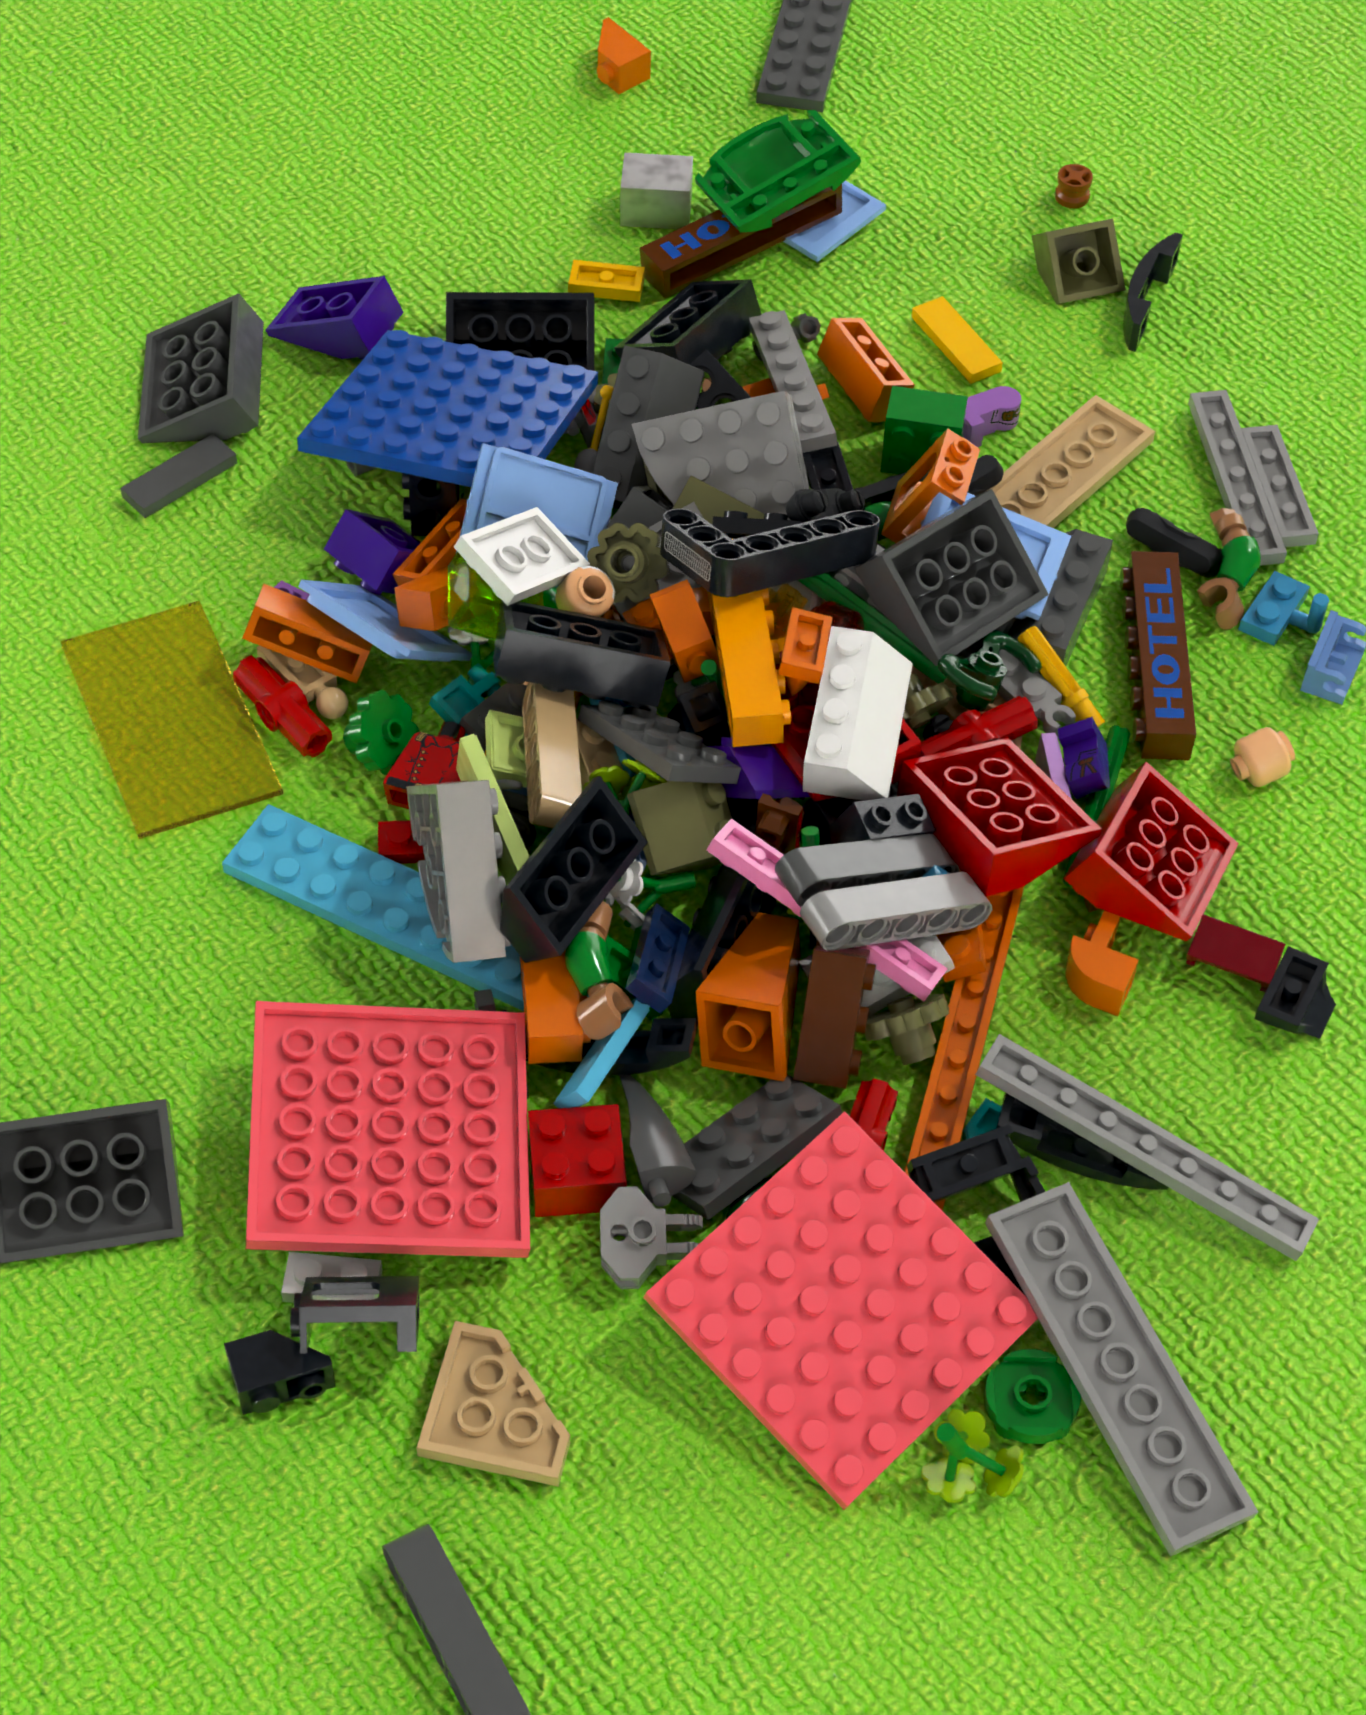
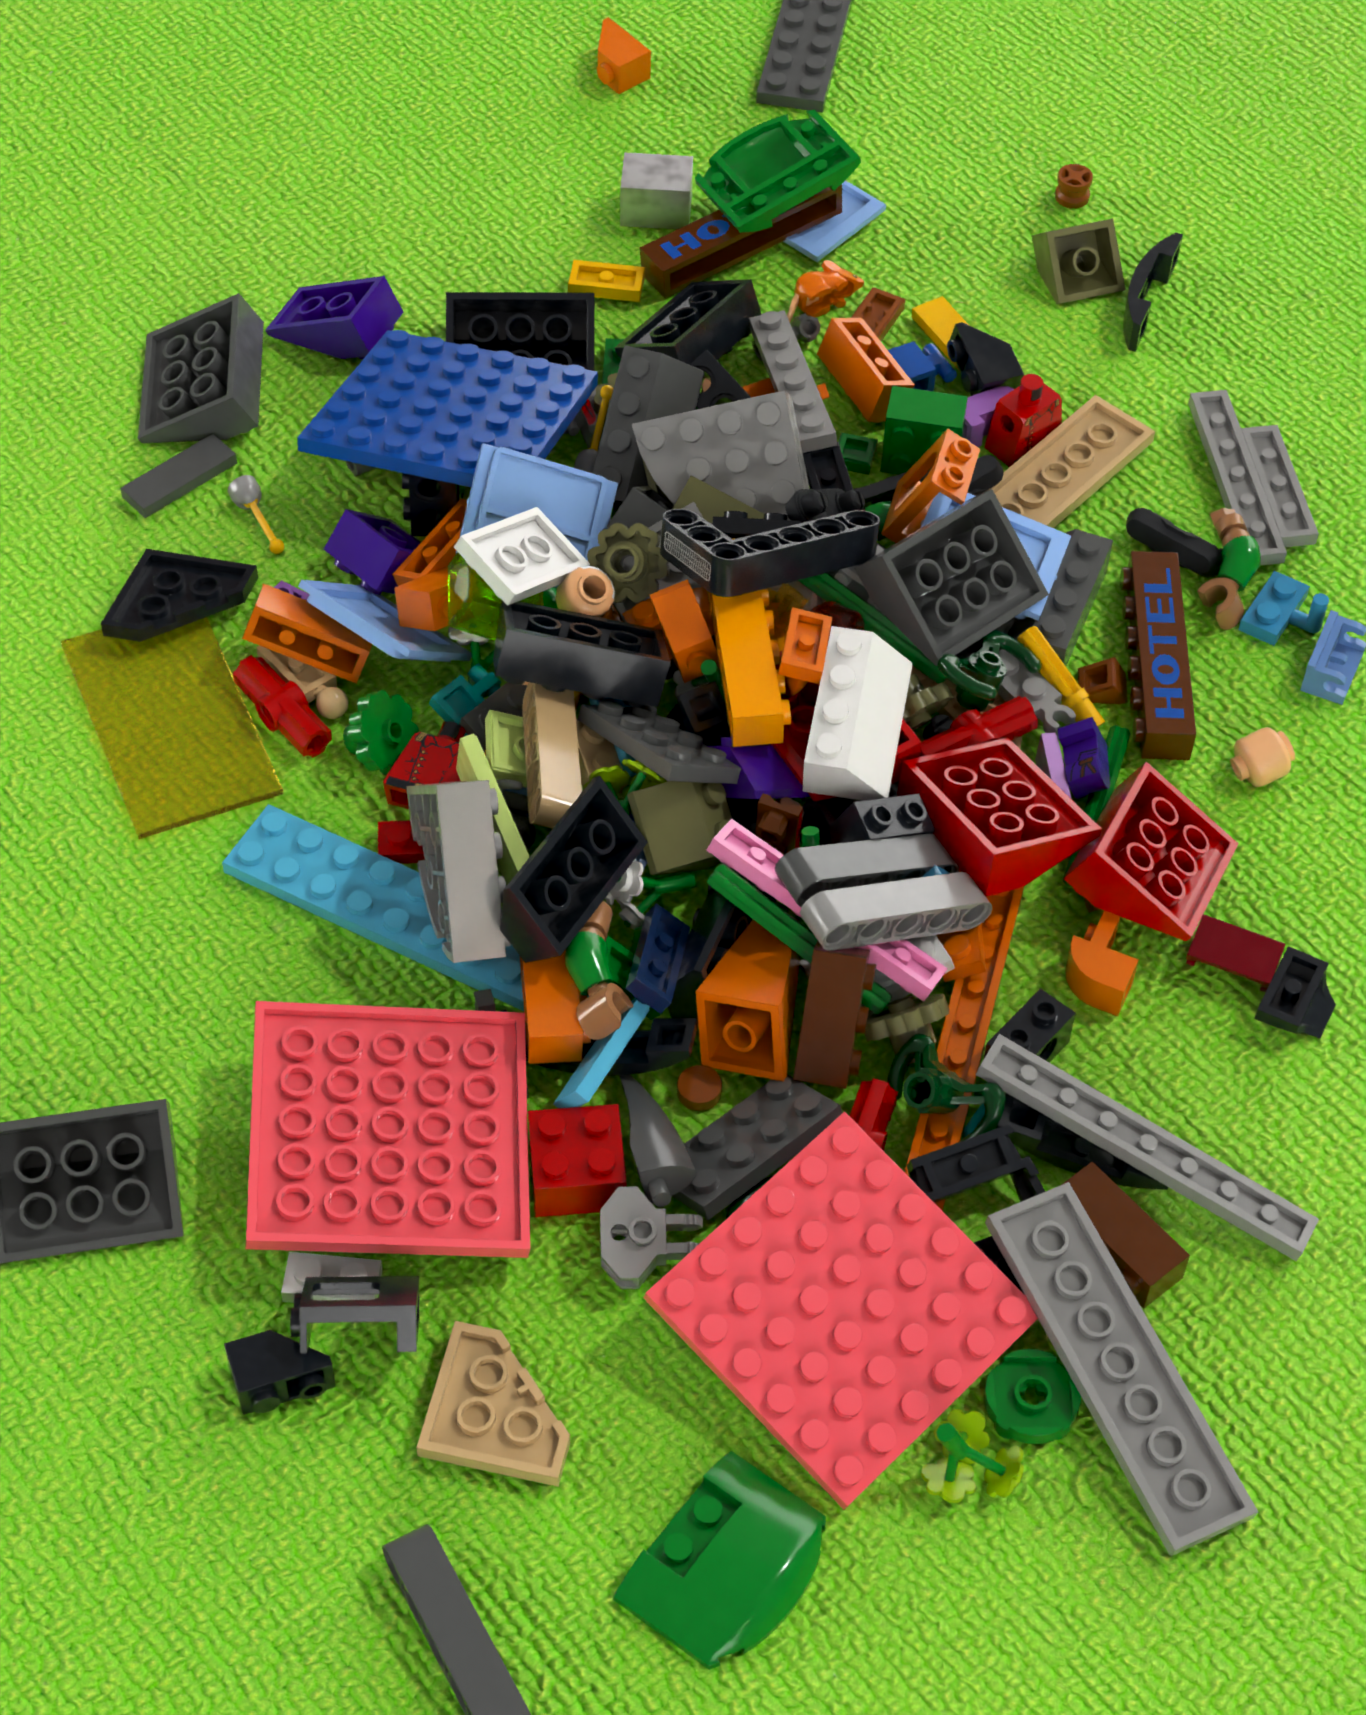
none -> black plate [101,549,259,642]
none -> hinge [228,475,285,554]
none -> green slope [613,1451,826,1670]
none -> dark orange tile [677,1065,722,1111]
none -> green axle [707,864,892,1014]
none -> orange animal [754,260,864,322]
none -> green tile [838,432,878,475]
none -> dark orange plate [851,287,906,341]
none -> dark green piece [887,1034,1006,1142]
none -> blue brick [888,341,957,391]
none -> black slope [947,322,1024,396]
none -> red torso [984,374,1062,467]
none -> black brick [984,988,1076,1063]
none -> reddish brown brick [1061,1162,1190,1309]
none -> dark orange slope [1078,657,1127,704]

